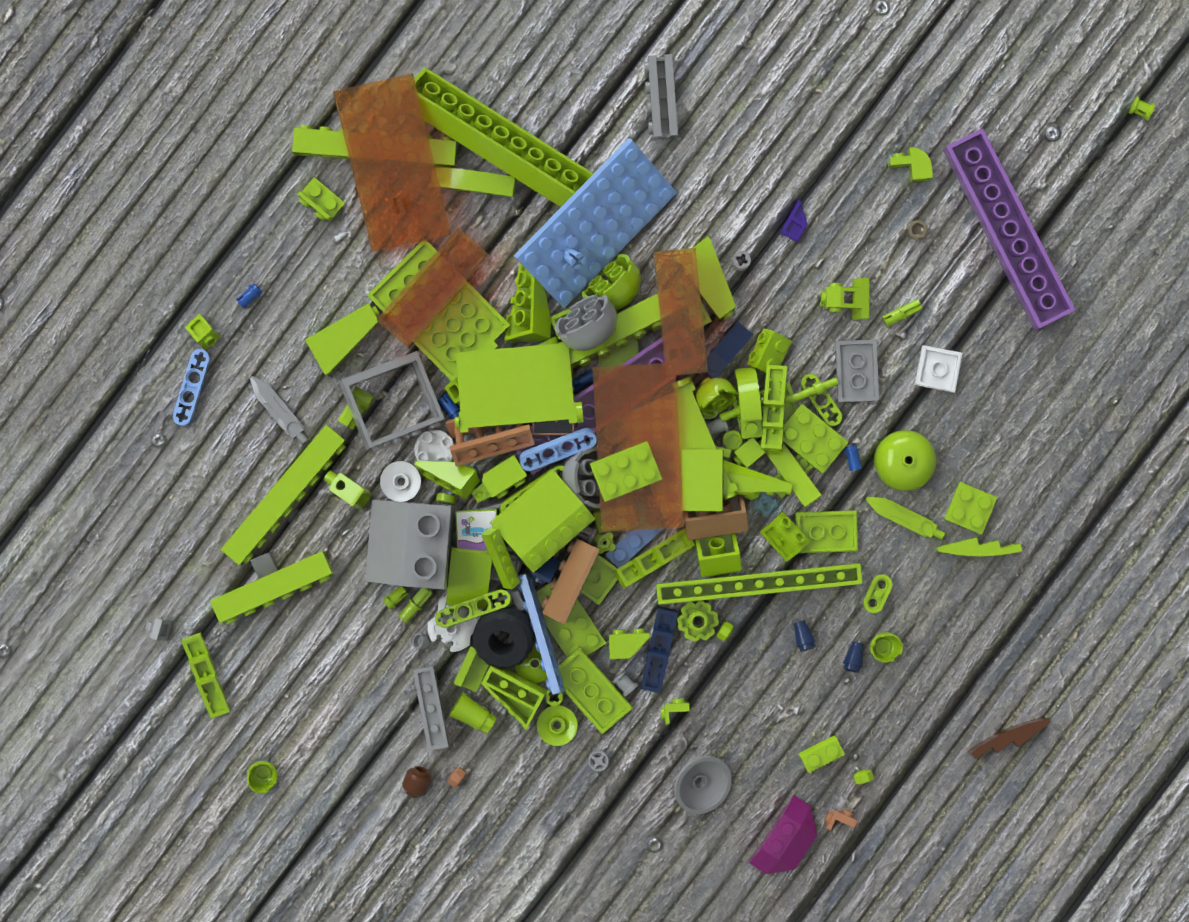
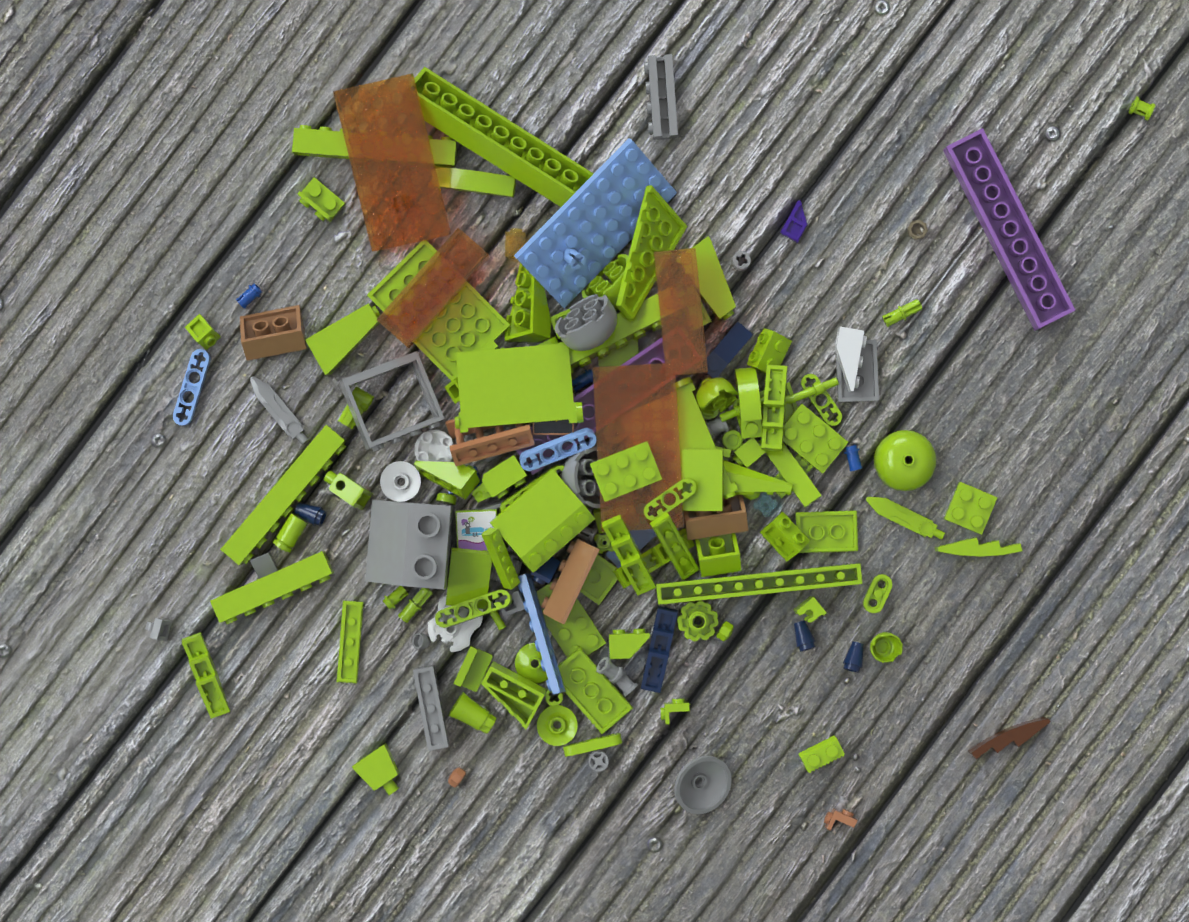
lime hair [246,761,278,794] -> none
reddish brown head [402,766,432,798] -> none
blue pin [438,394,460,419] -> none
black tyre [472,607,535,669] -> none
magenta wedge [749,794,817,874] -> none
lime tile [820,278,869,320] -> none
lime tile [853,769,874,785] -> none
lime brick [888,147,933,183] -> none
white tile [914,345,963,393] -> none
none -> medium nougat slope [240,305,307,361]
none -> lime piece [273,513,308,553]
none -> dark blue cone [295,503,327,526]
none -> lime tile [337,600,364,683]
none -> lime torso [352,743,399,795]
none -> clear yellow brick [505,228,526,259]
none -> lime beam [563,733,622,757]
none -> light grey bush [596,657,623,683]
none -> lime slope [601,514,656,595]
none -> lime wing [616,185,688,319]
none -> lime beam [643,478,696,521]
none -> lime tile [650,512,700,580]
none -> lime hinge [793,596,826,622]
none -> white slope [835,327,867,392]

